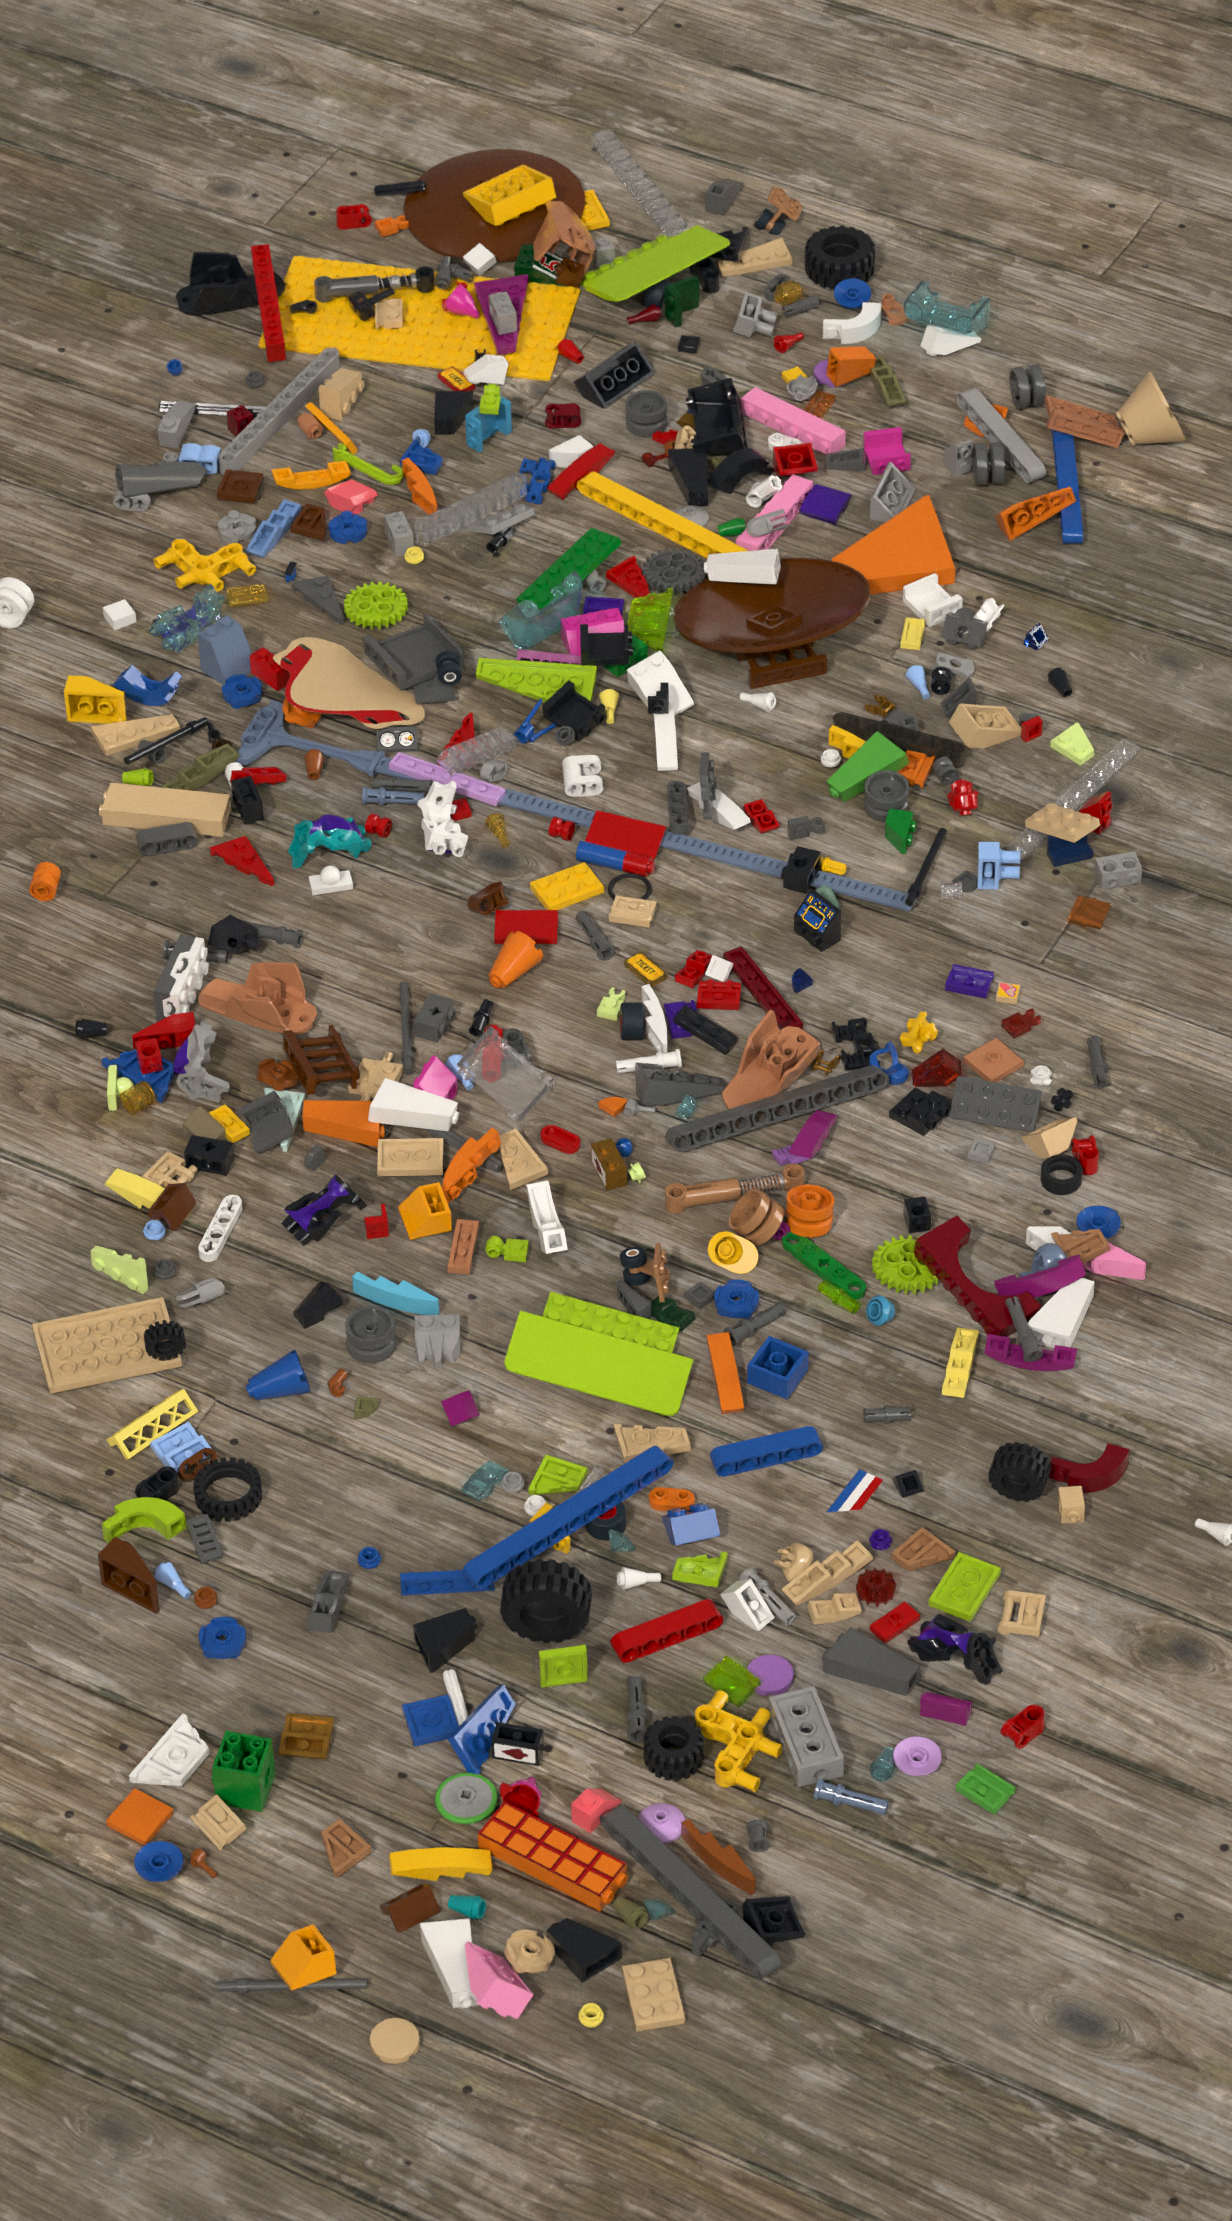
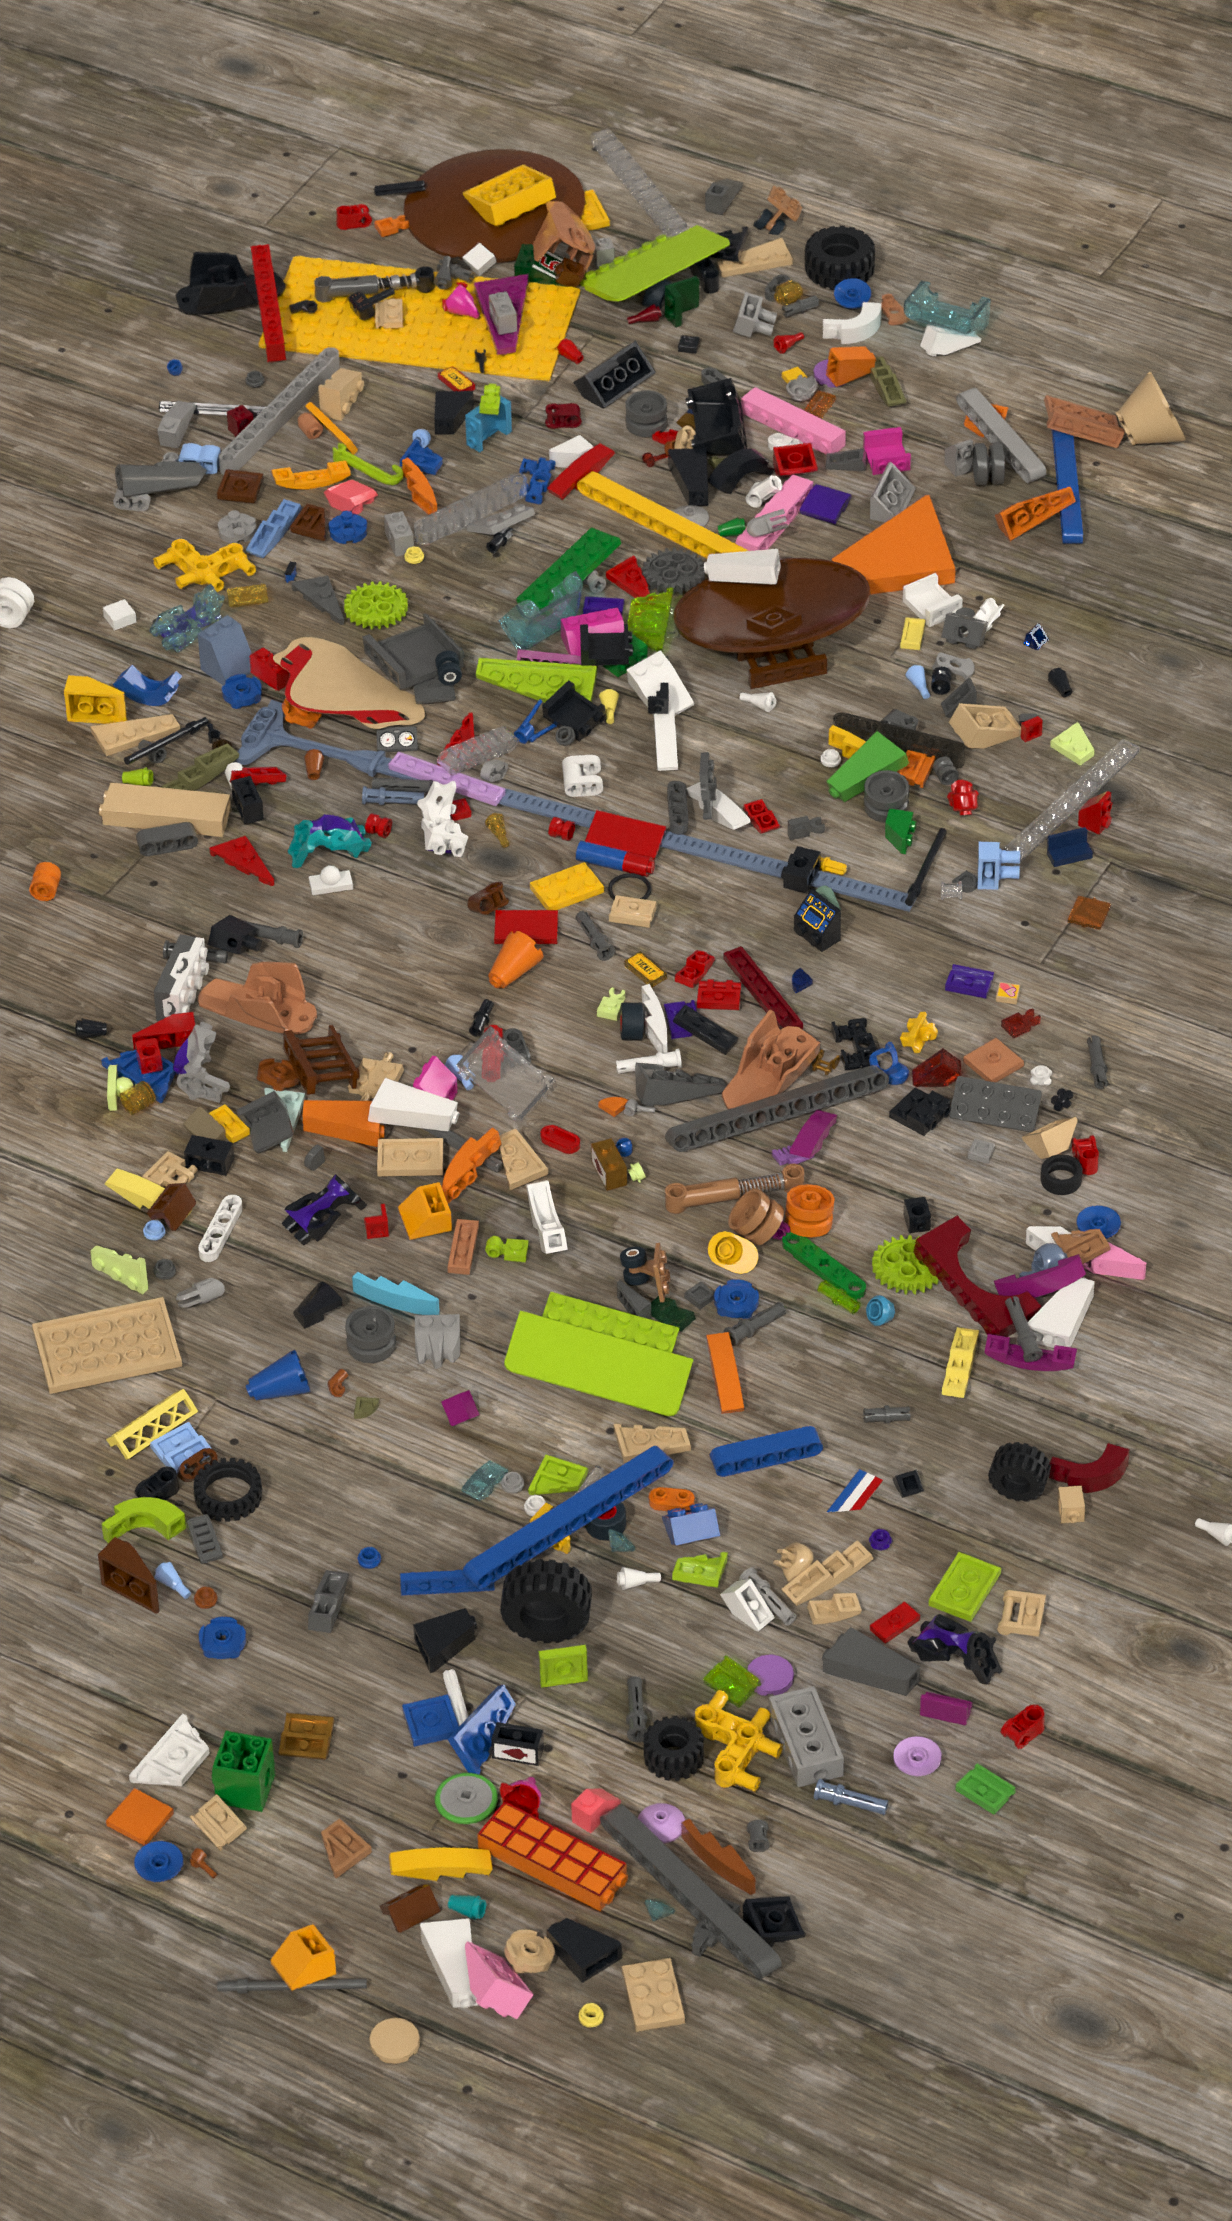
black tyre [144,1320,186,1361] -> none
dark grey bar [400,981,414,1075] -> none
dark grey brick [413,993,456,1043] -> none
white slope [463,354,508,384] -> none
red beam [610,1599,724,1663] -> none
olive cone [613,1897,648,1929] -> none
clear light blue plate [675,1094,697,1119] -> none
white plate [705,955,734,982] -> none
blue brick [747,1336,809,1399] -> none
clear red gear [856,1567,896,1607] -> none
pearl gold piece [864,694,895,717] -> none
clear light blue cone [870,1747,894,1781] -> none
medium nougat wing [891,1527,956,1571] -> none
dark grey wheel [1009,364,1046,409] -> none
tan plate [1025,803,1100,843] -> none
light grey brick [1094,851,1142,890] -> none

